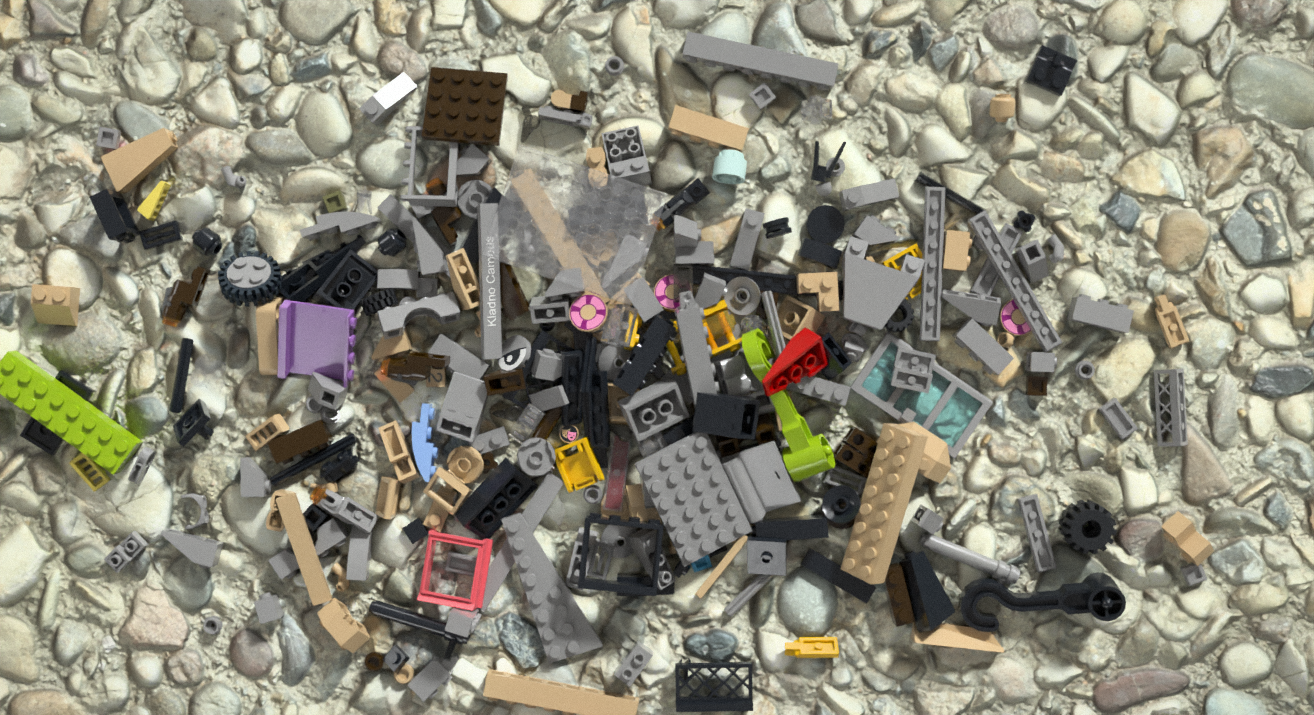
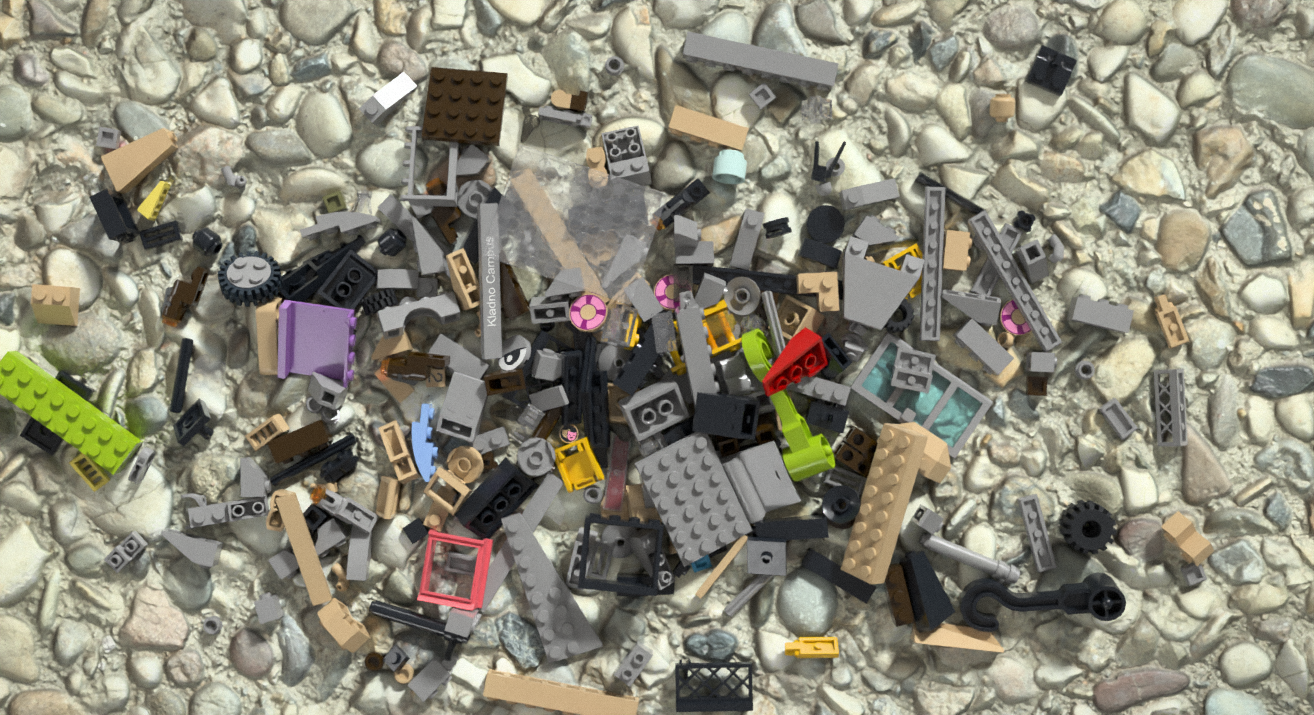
none -> light grey slope [188,496,269,528]
none -> clear panel [651,310,677,354]
none -> black brick [805,398,849,433]

